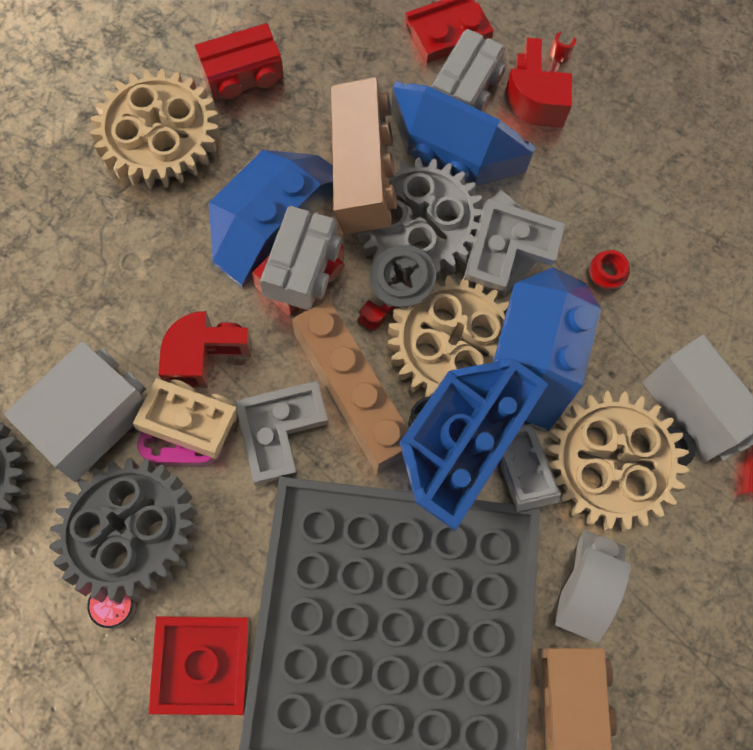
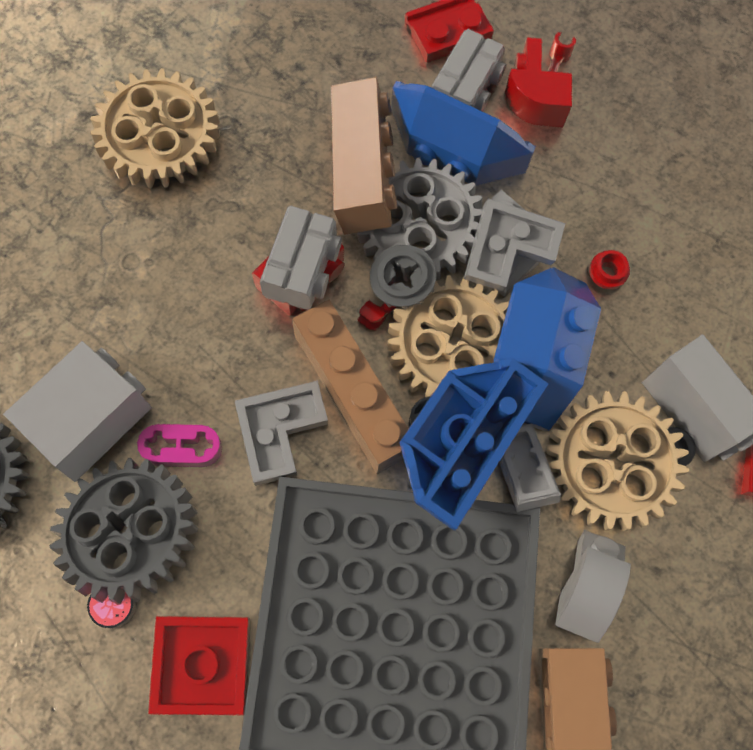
tan bracket [133,378,239,459] -> none
red brick [158,311,252,388] -> none
red brick [194,23,284,100] -> none
blue wedge [209,150,333,288] -> none

